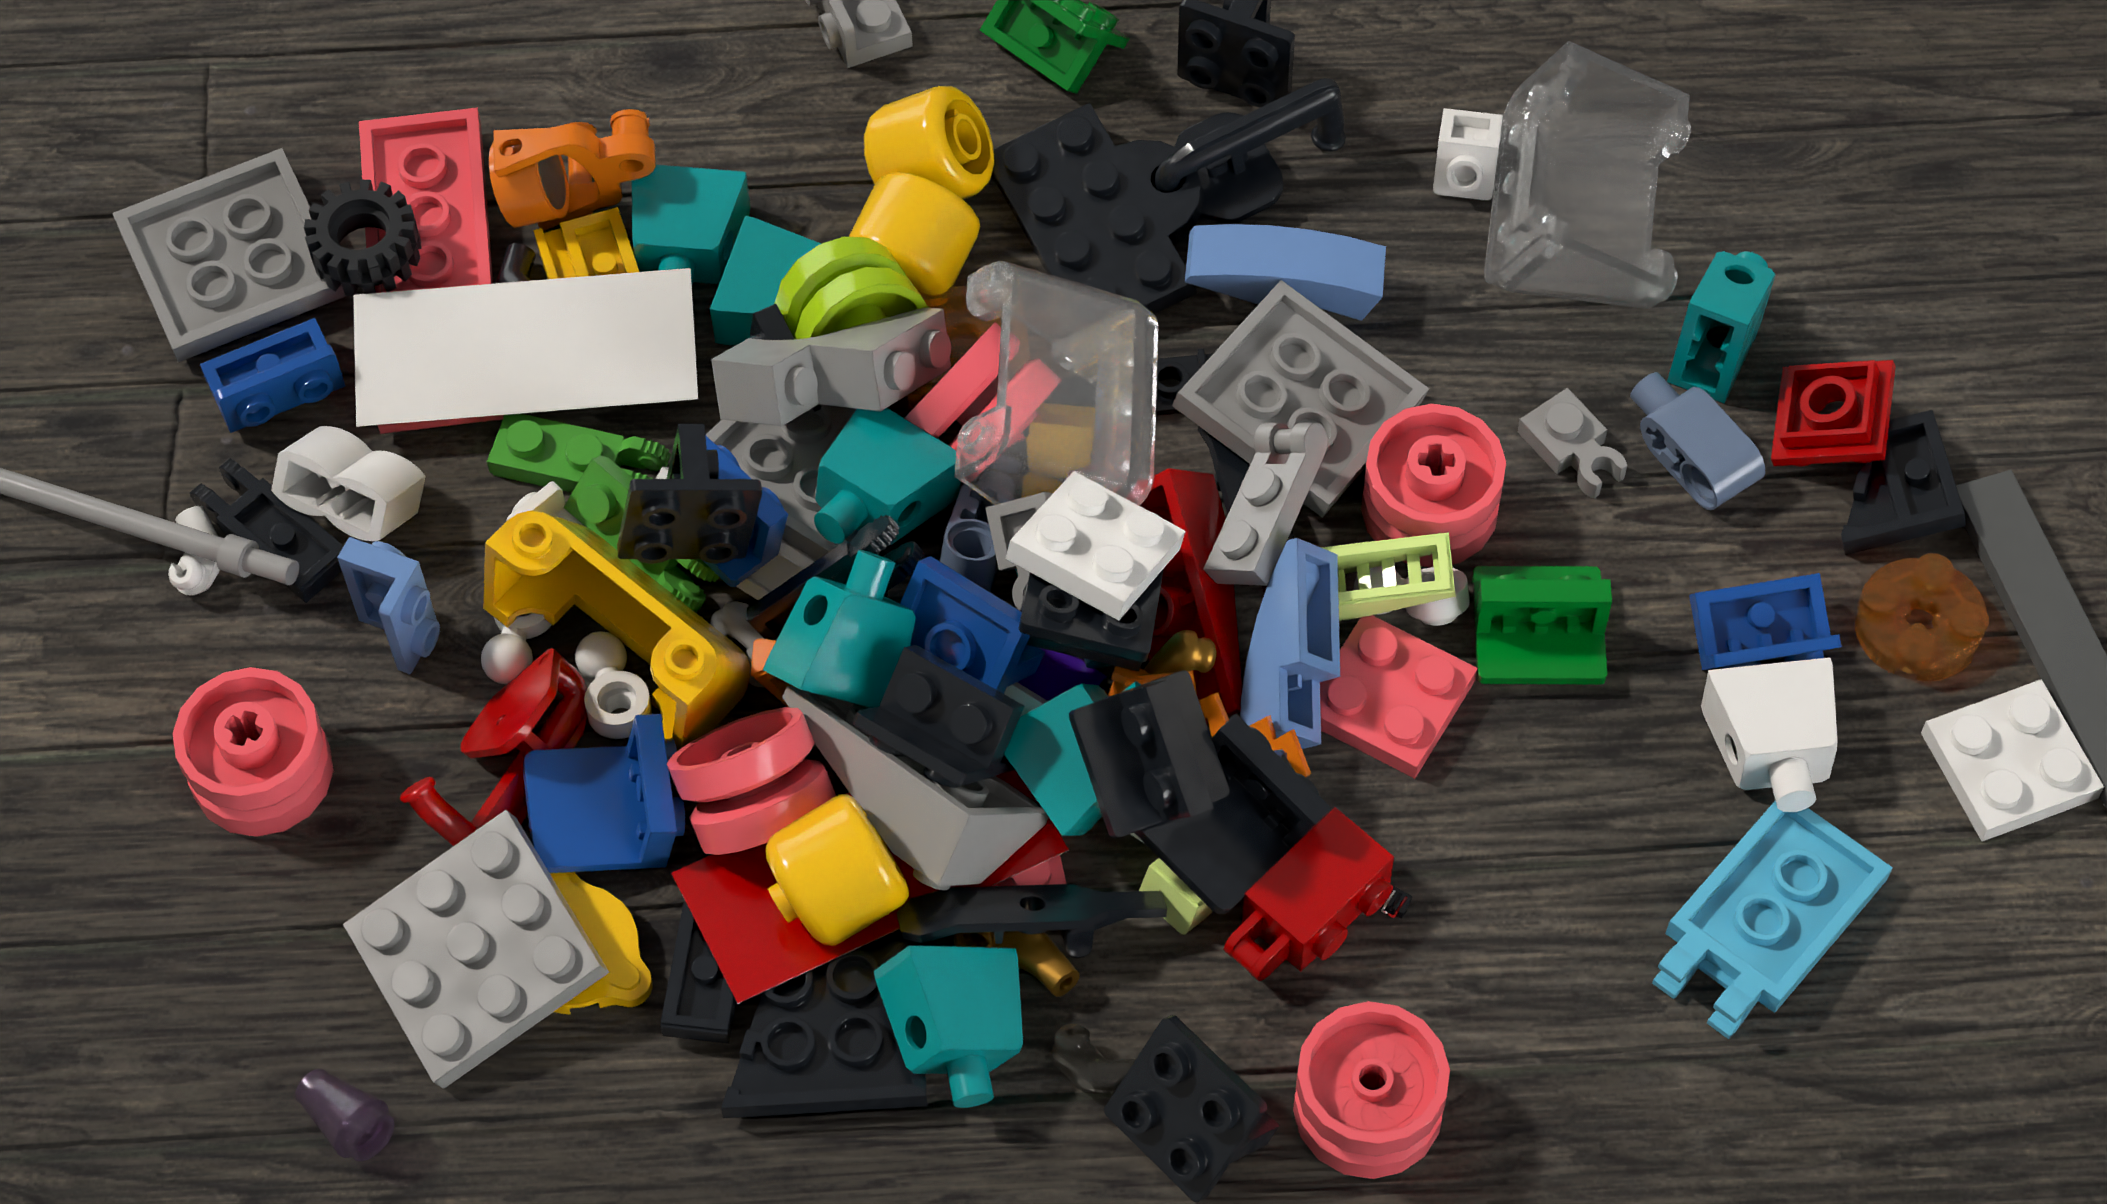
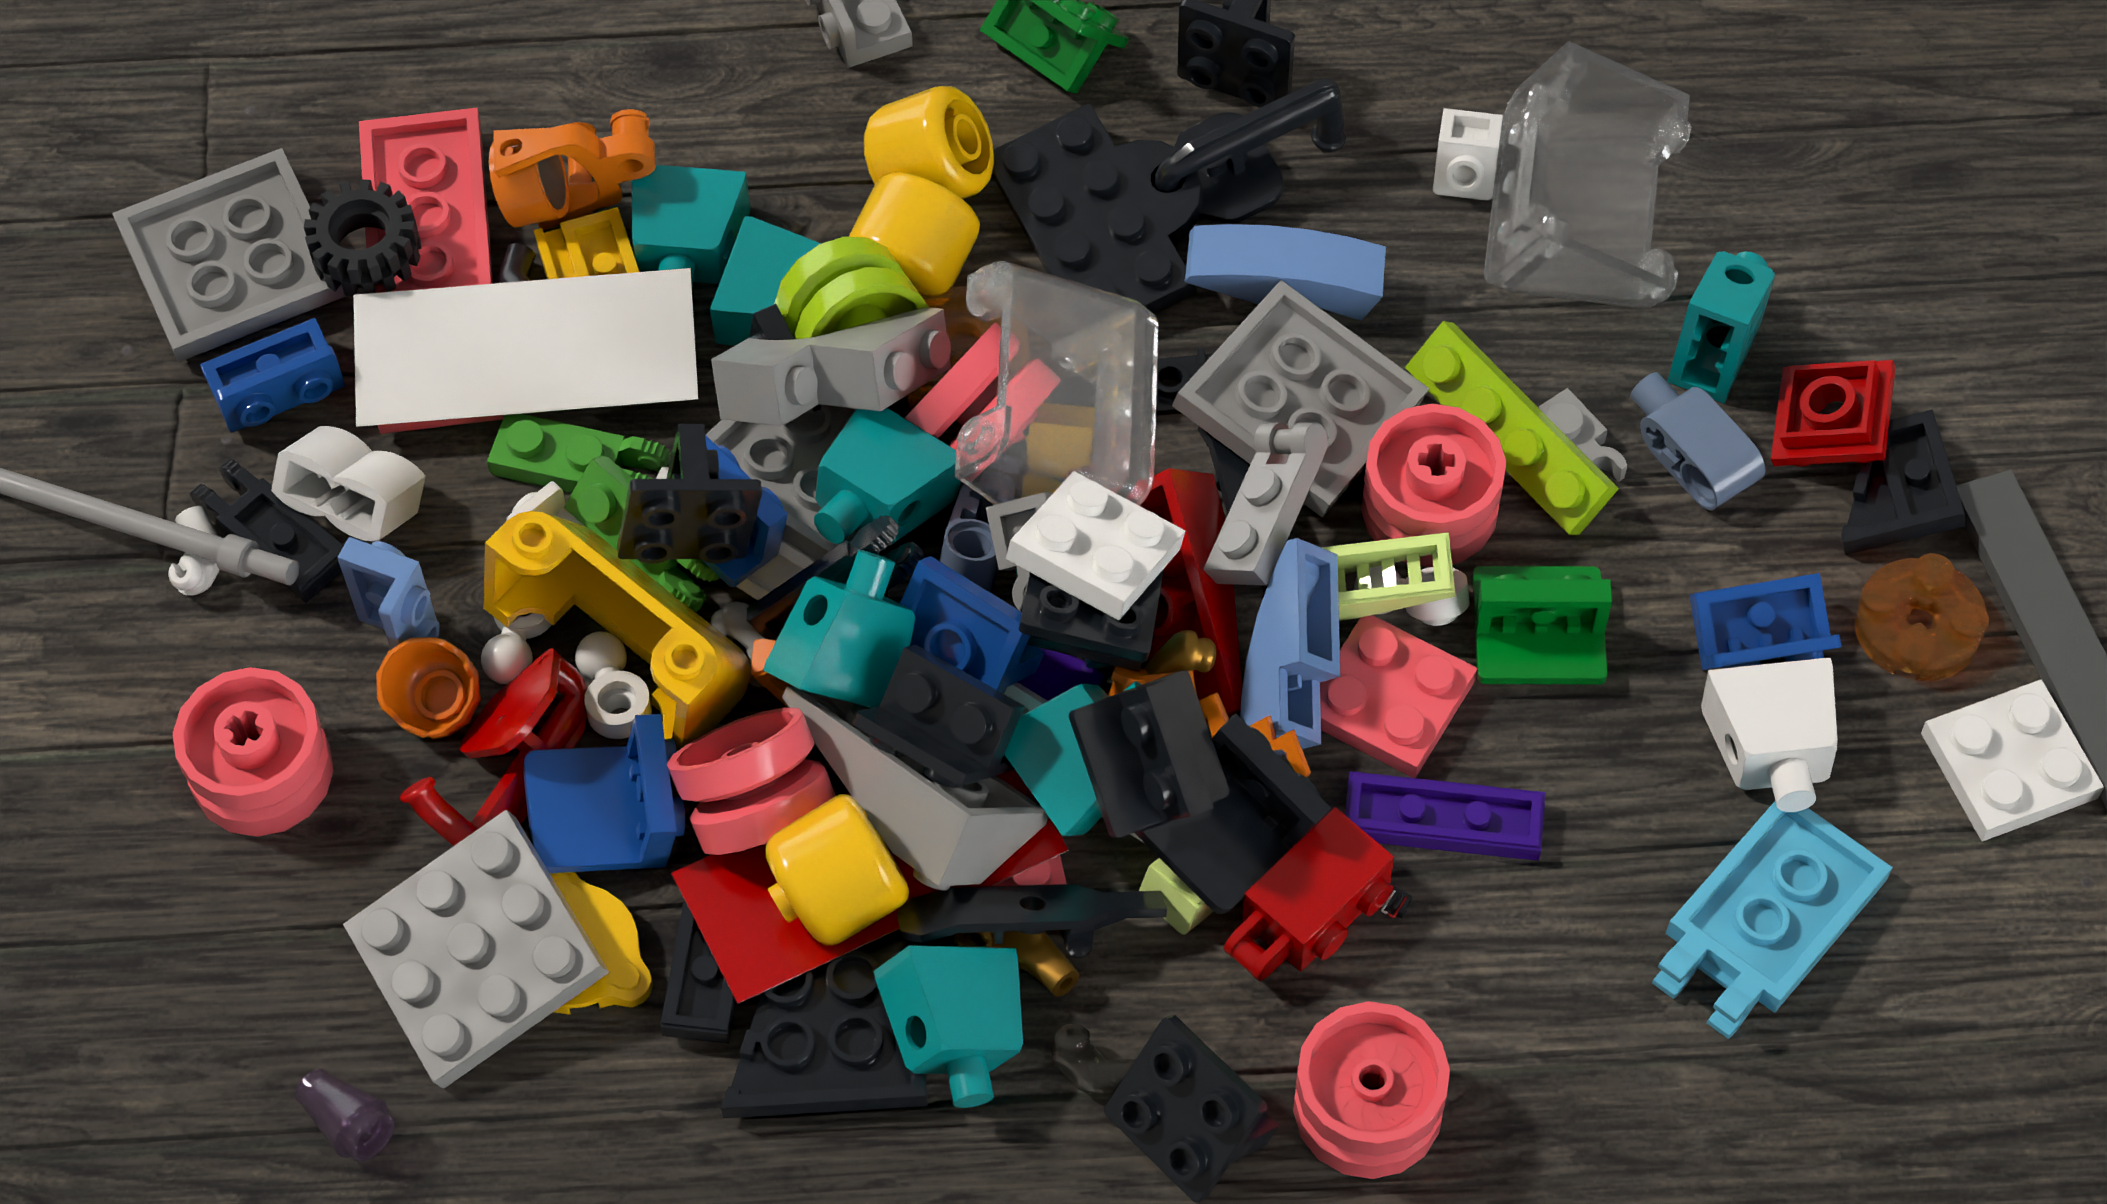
none -> orange hair [376,637,481,739]
none -> dark purple tile [1345,771,1546,861]
none -> lime plate [1405,321,1619,535]

